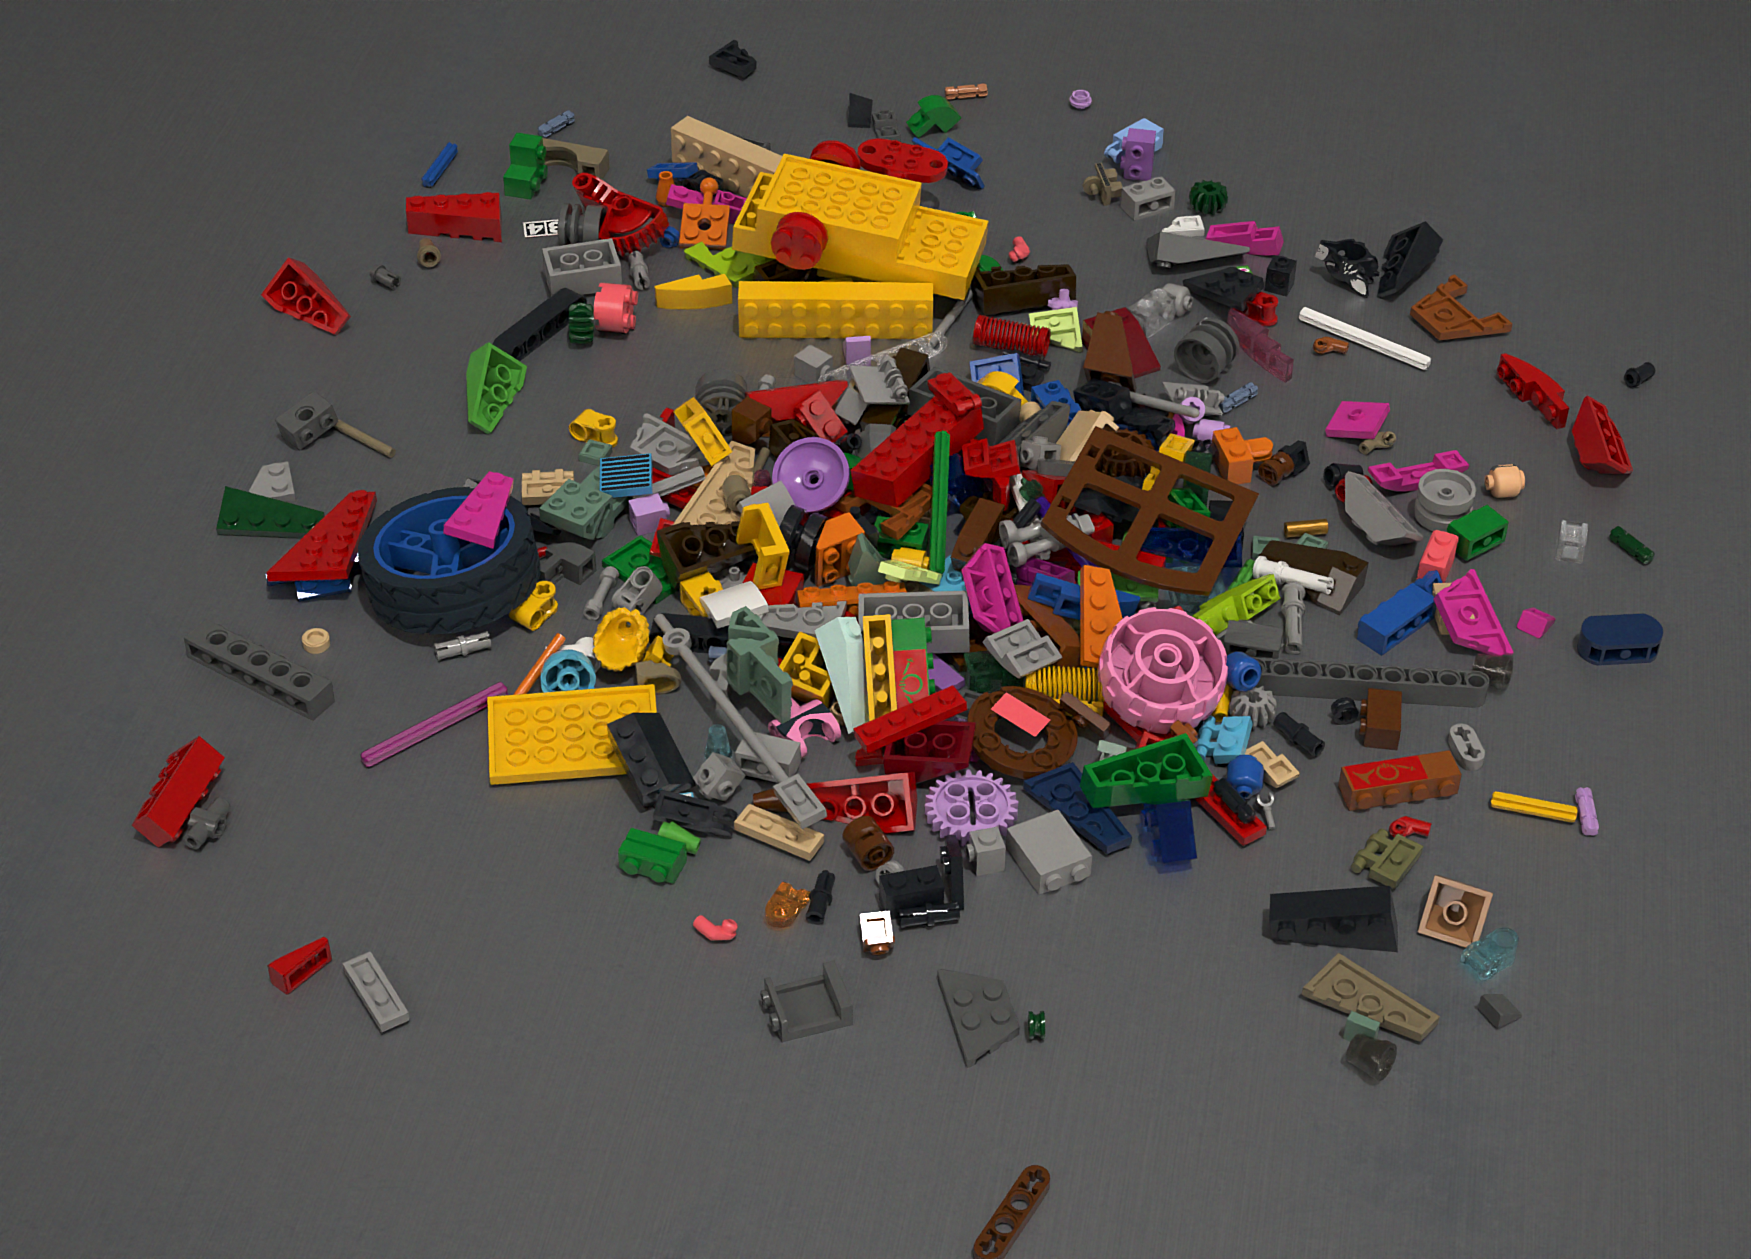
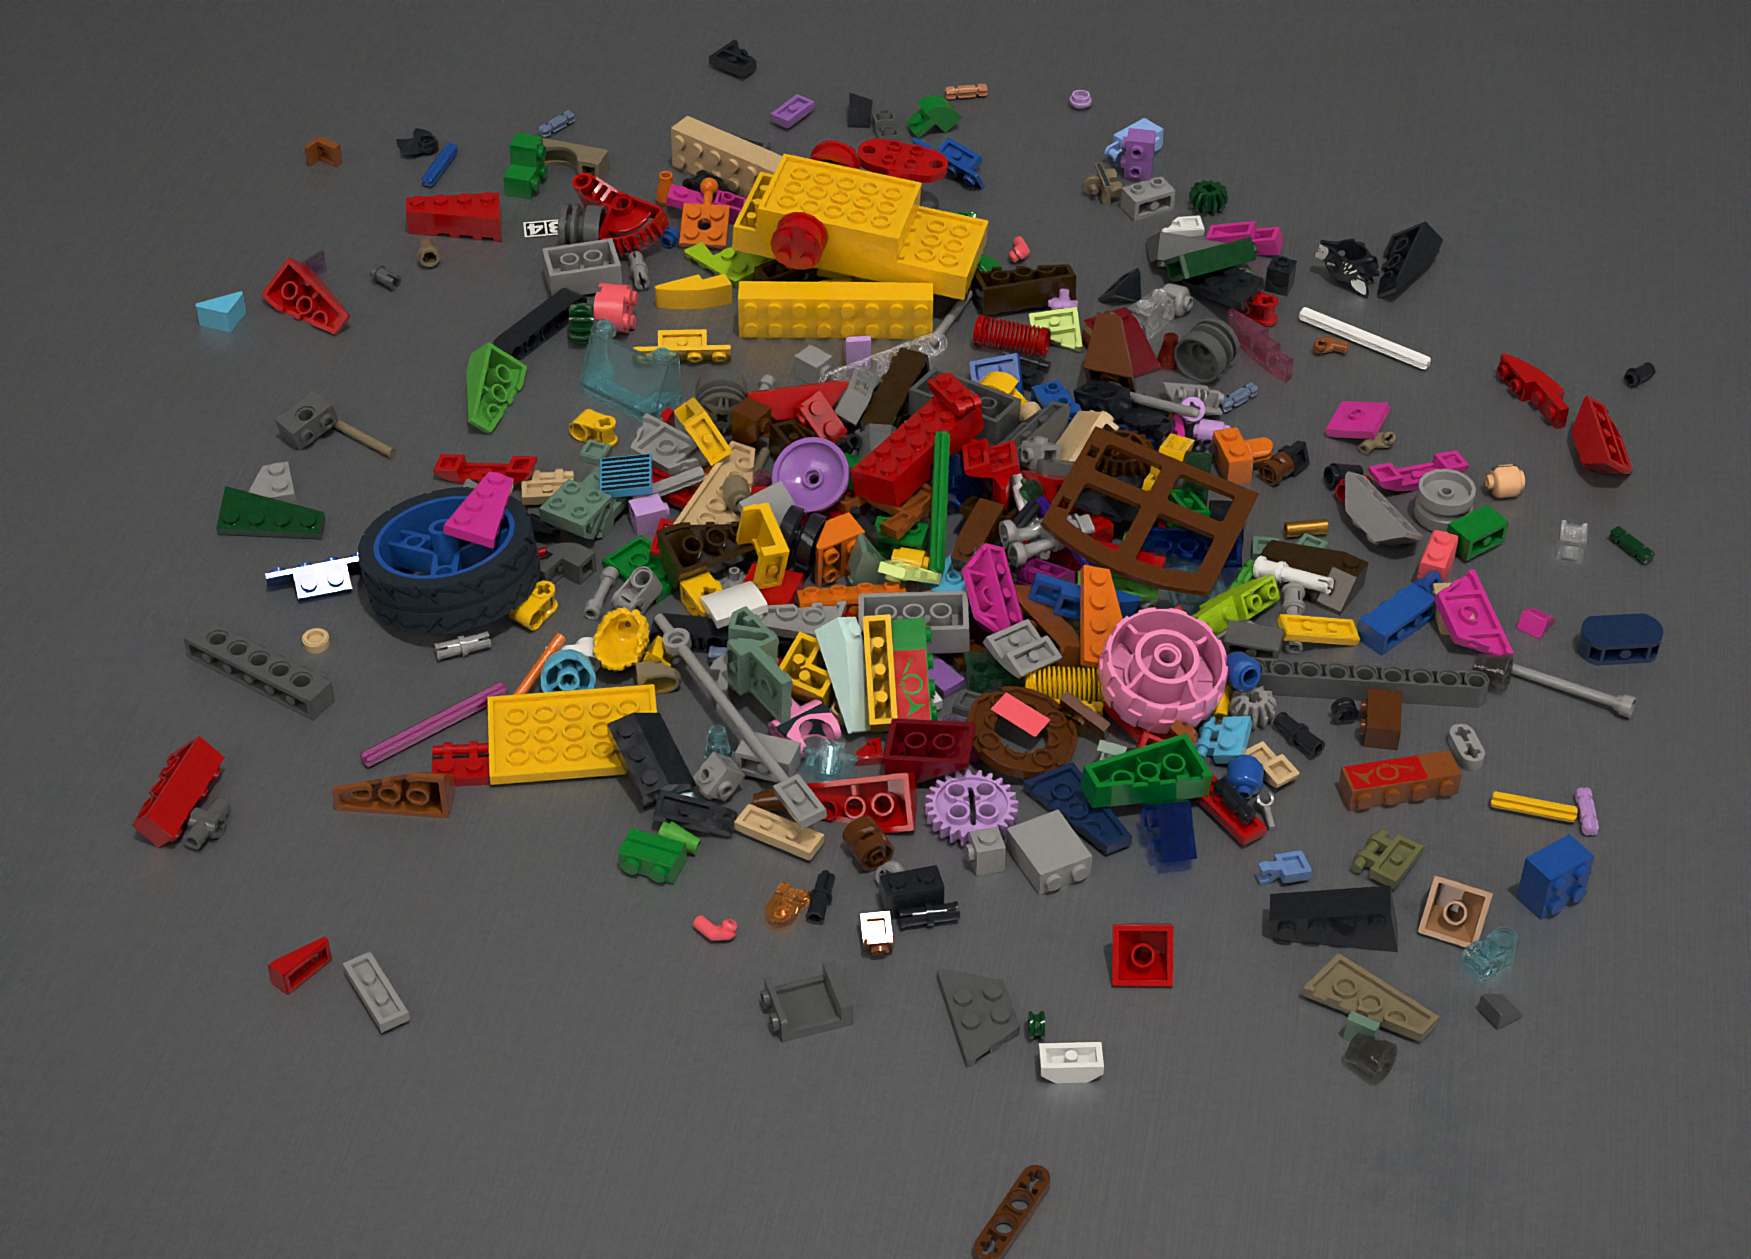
red wing [266,490,377,582] -> none
blue plate [647,162,698,181] -> none
light grey hinge [849,356,910,404] -> none
red plate [853,685,967,753] -> none
black wing [940,835,964,910] -> none
red arm [1389,816,1432,837] -> none
dark orange wing [1410,274,1513,340] -> none
none -> medium azure slope [195,291,246,333]
none -> clear purple slope [303,250,327,275]
none -> dark orange bracket [304,136,342,167]
none -> dark orange wedge [332,772,456,819]
none -> black plate [396,128,439,155]
none -> red plate [431,741,490,787]
none -> red slope [433,454,538,485]
none -> clear light blue windscreen [579,318,682,423]
none -> yellow bracket [633,329,732,364]
none -> medium lavender plate [770,94,815,128]
none -> clear light blue piece [802,738,859,776]
none -> white slope [1039,1042,1104,1083]
none -> black slope [1098,268,1141,303]
none -> red slope [1112,922,1174,986]
none -> clear red cone [1157,332,1179,370]
none -> dark green slope [1165,237,1257,283]
none -> medium blue plate [1256,850,1312,885]
none -> yellow tile [1277,614,1360,646]
none -> light grey piece [1505,663,1637,718]
none -> blue brick [1516,834,1595,920]

